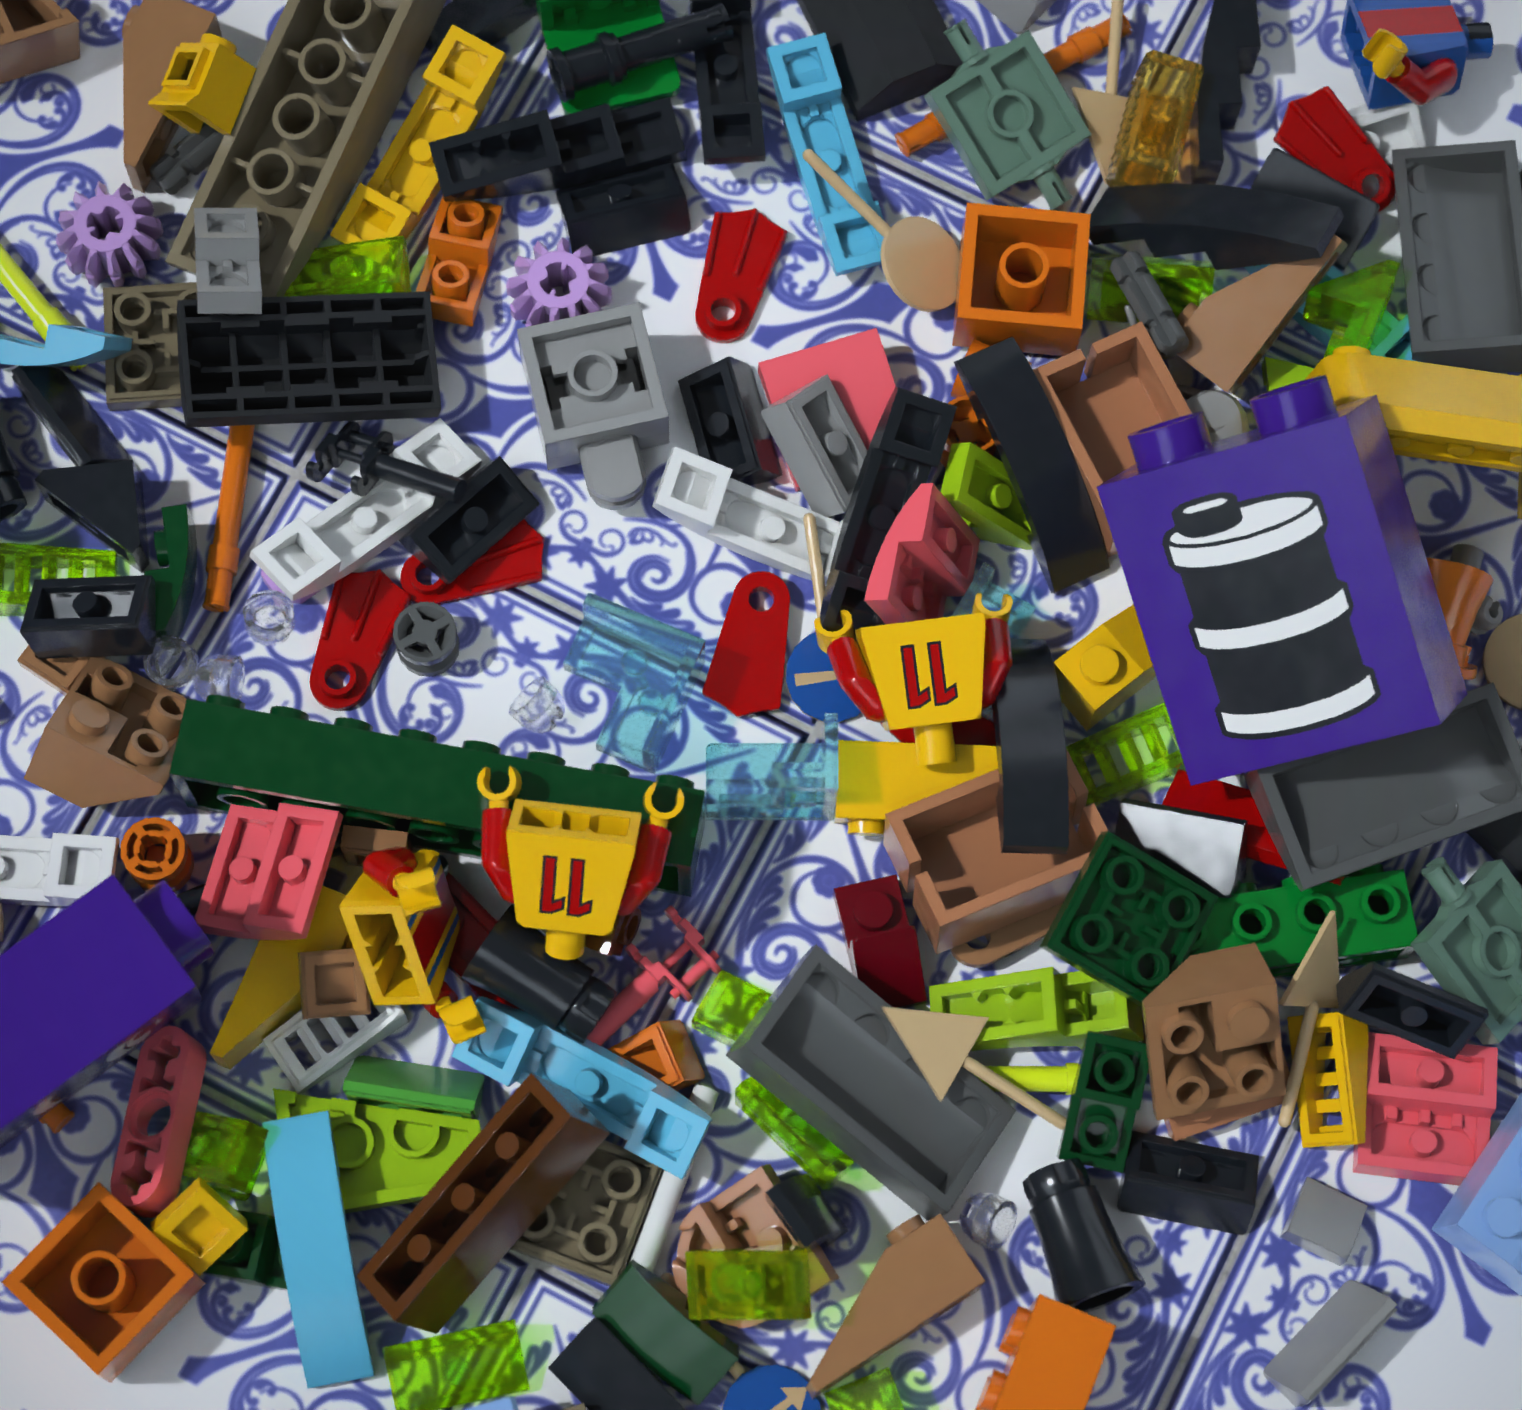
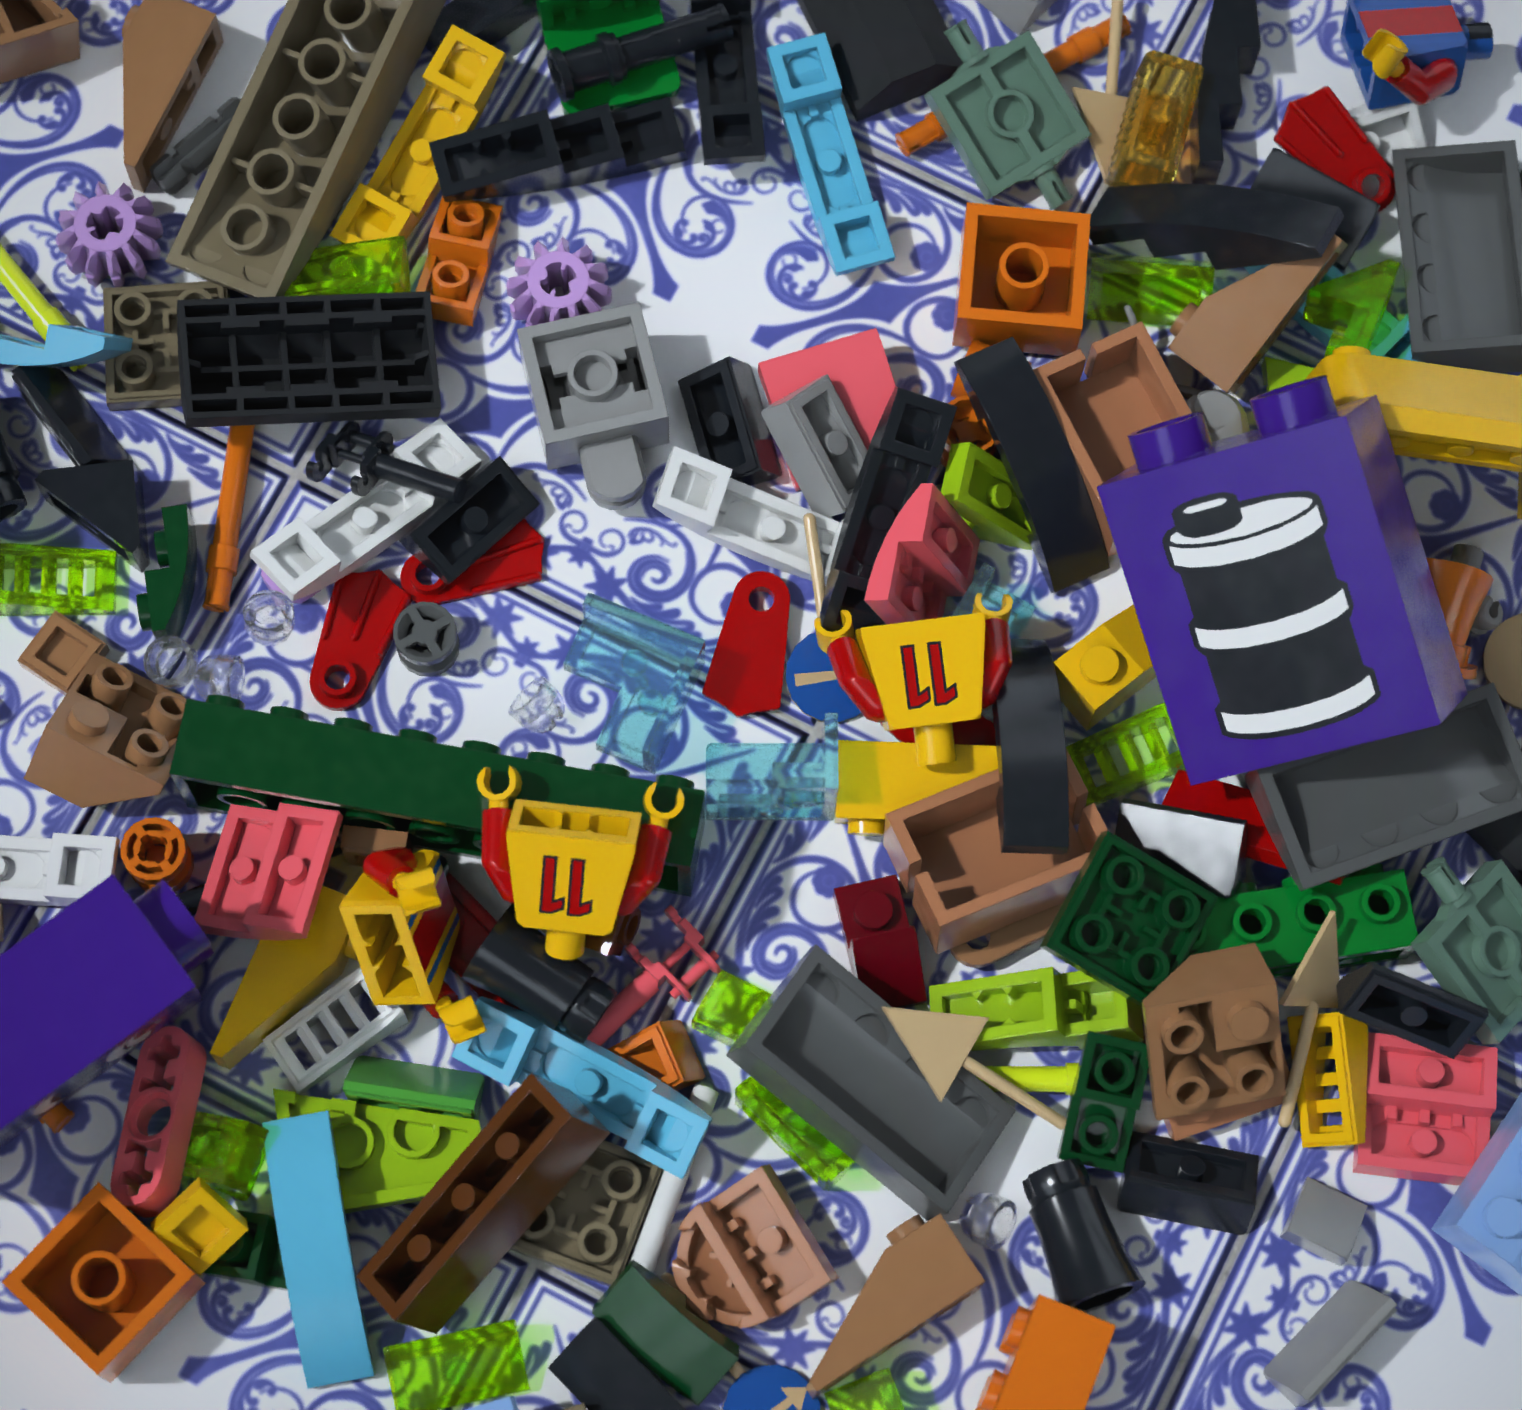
black slope [20,575,156,658] -> none
yellow window [148,33,256,135] -> none
light grey slope [194,208,262,314] -> none
medium nougat tile [298,948,371,1019] -> none
black slope [555,163,691,256] -> none
clear neon green slope [685,1243,812,1320] -> none
red piece [695,208,788,344] -> none
black slope [765,1174,848,1255] -> none
tan piece [803,149,960,312] -> none
dark grey axle [1110,250,1189,360] -> none

